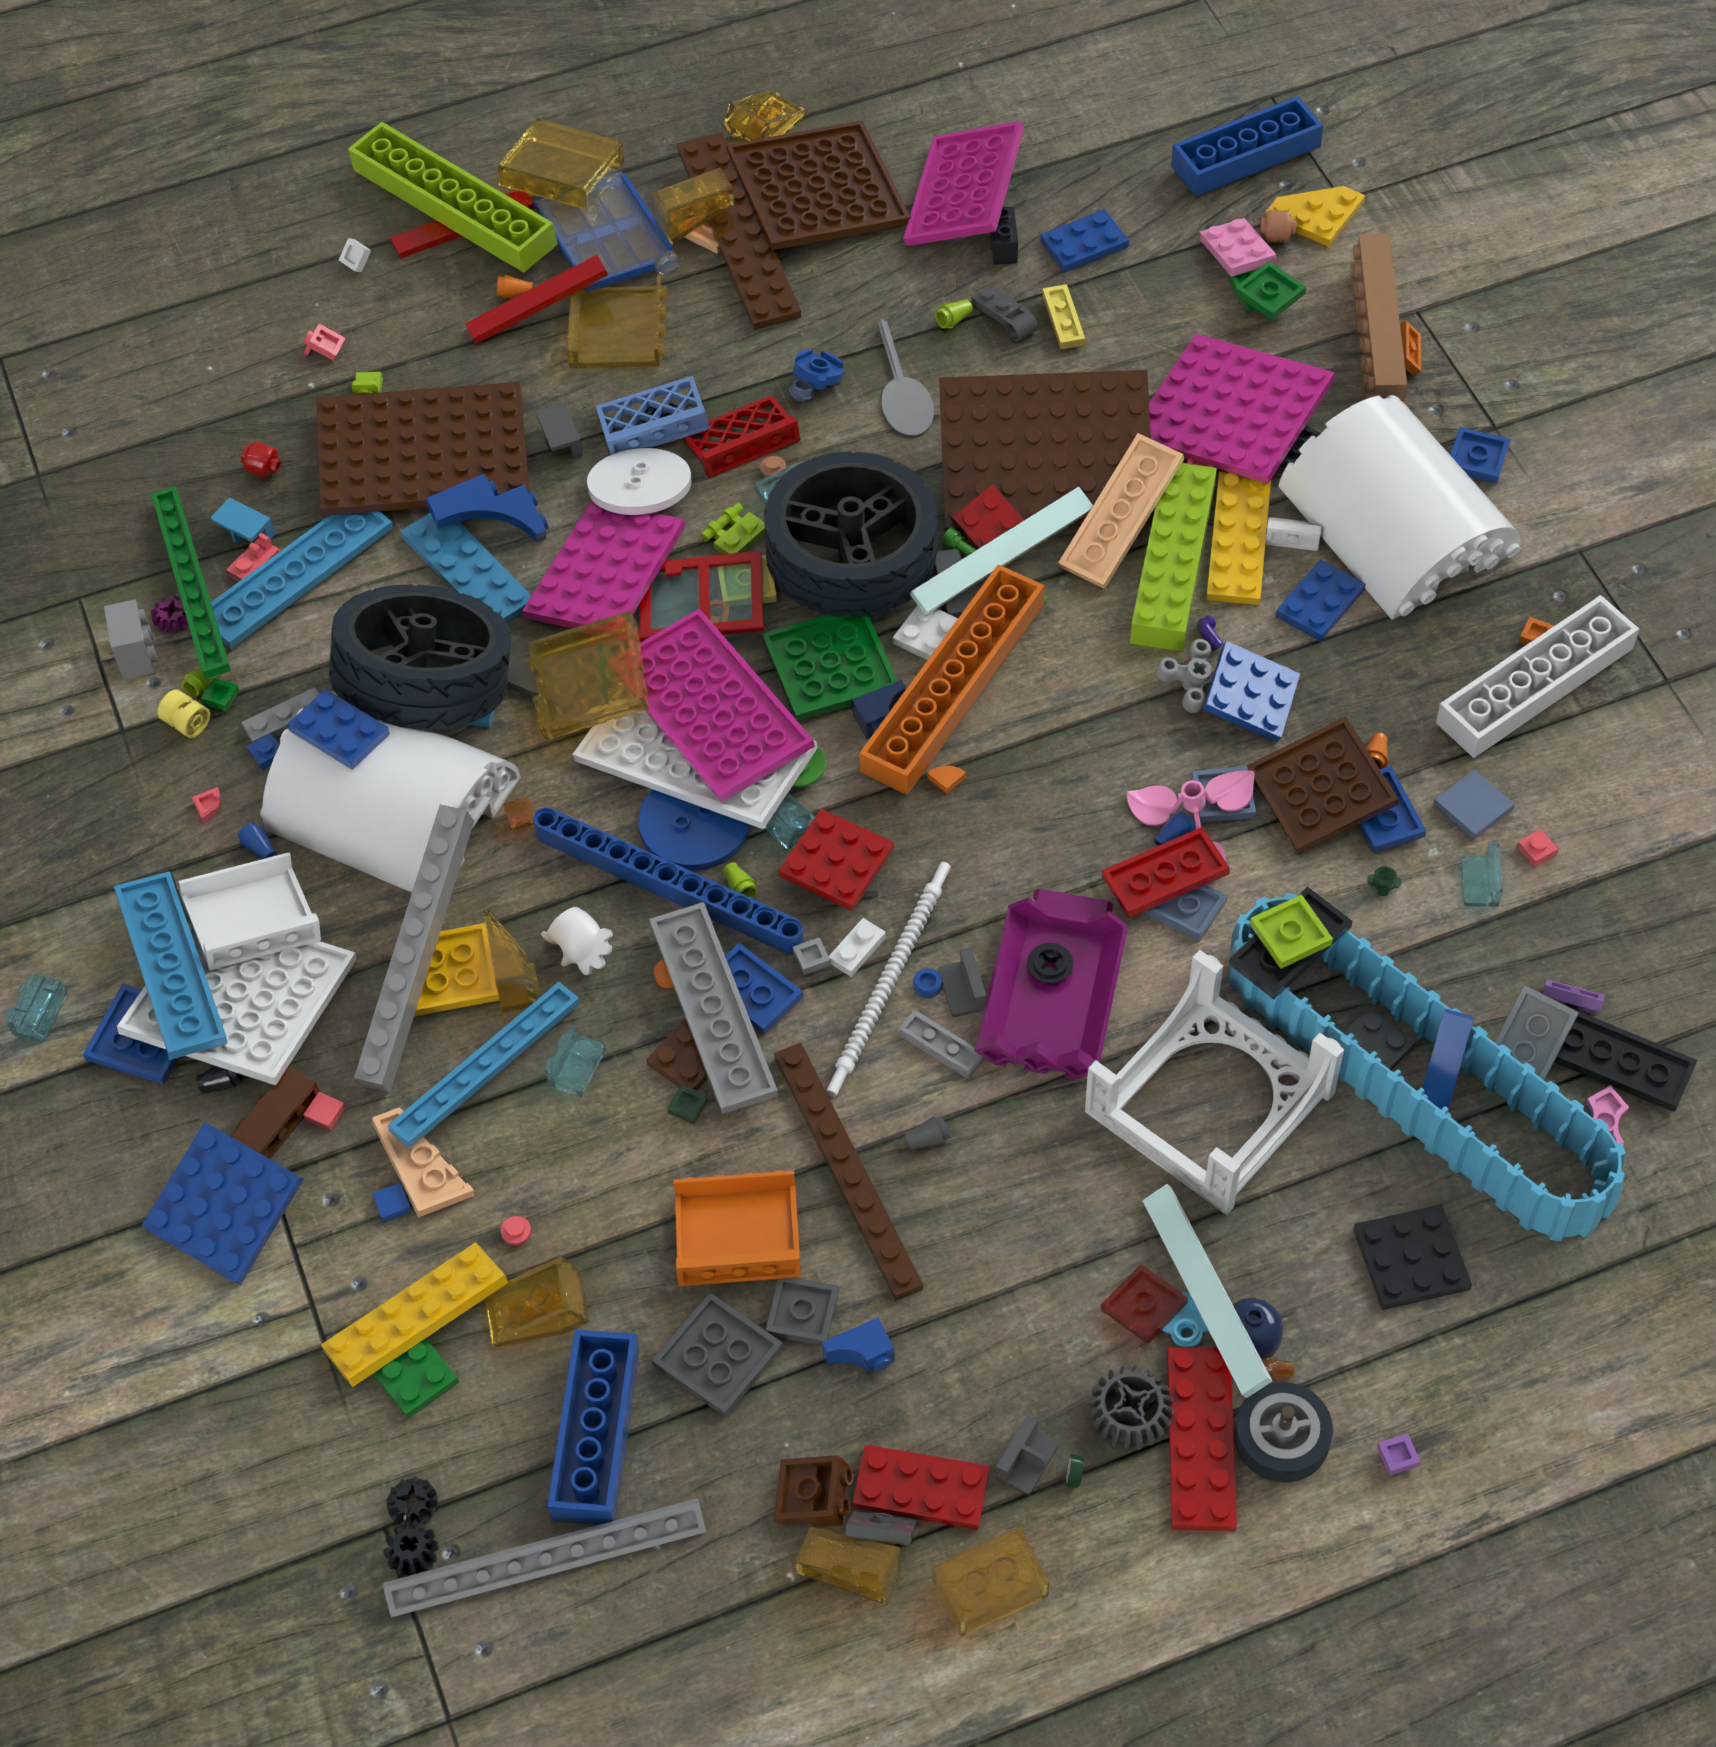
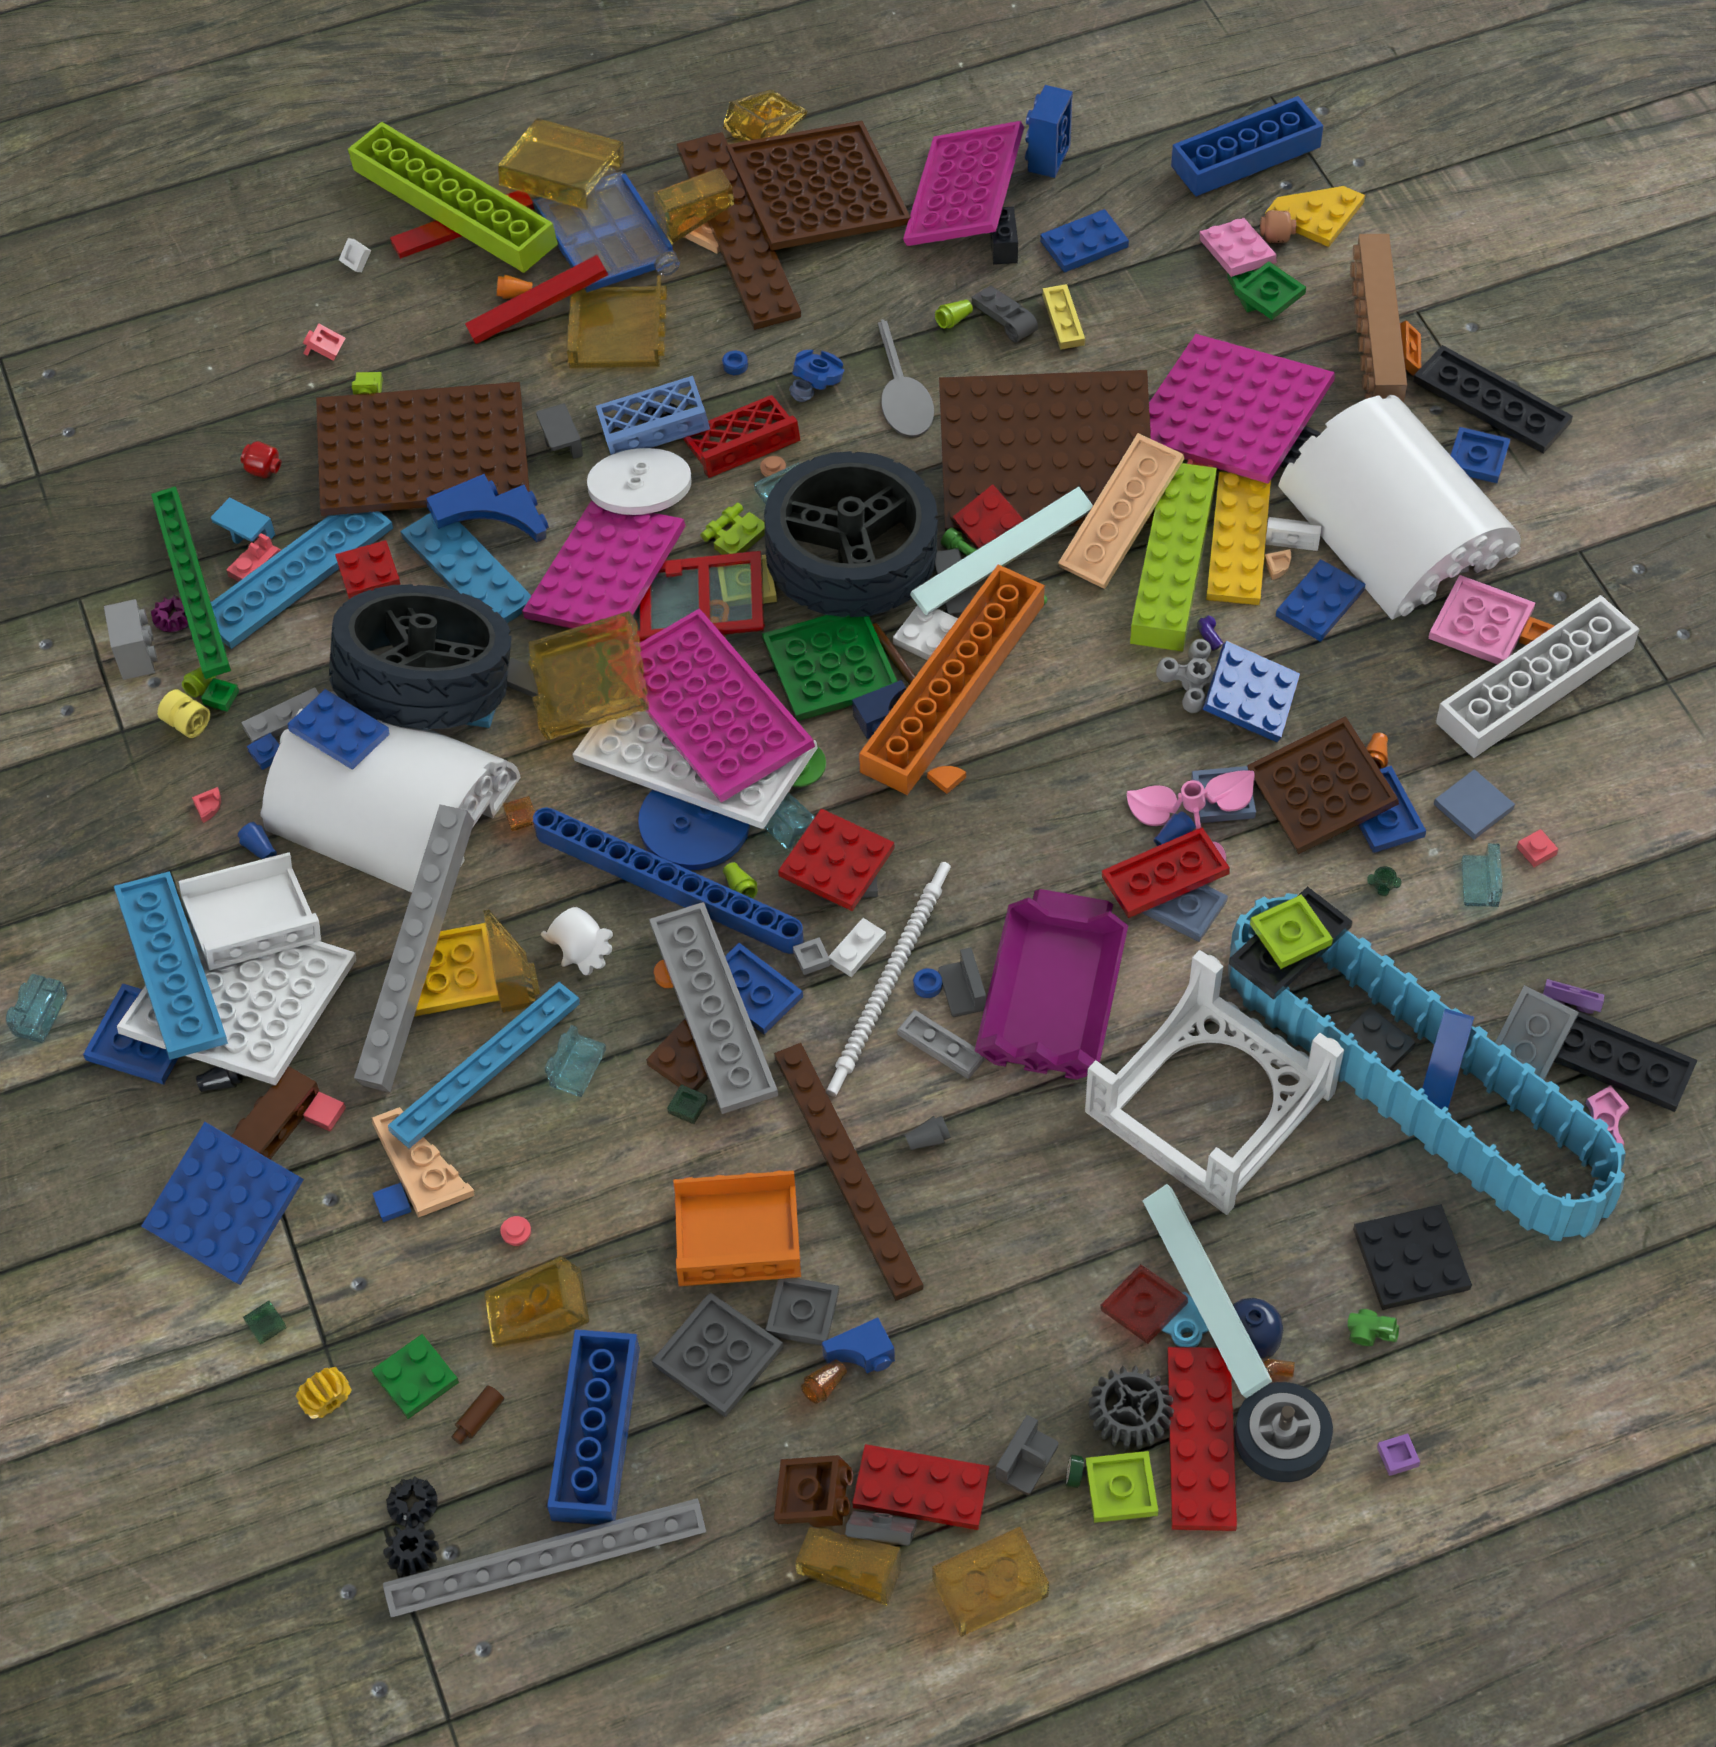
yellow plate [321,1242,508,1387] -> none
black gear [1027,943,1073,986] -> none
none -> clear green plate [243,1301,287,1345]
none -> yellow gear [296,1367,352,1419]
none -> red piece [335,540,401,599]
none -> reddish brown cylinder [451,1385,504,1444]
none -> blue tile [722,350,748,375]
none -> clear orange cone [801,1359,847,1404]
none -> reddish brown bar [872,623,916,685]
none -> blue brick [1025,85,1073,178]
none -> lime plate [1085,1451,1158,1523]
none -> light nougat tile [1264,549,1291,580]
none -> bright green plate [1347,1309,1399,1346]
none -> black plate [1413,345,1573,454]
none -> bright pink plate [1428,575,1535,665]

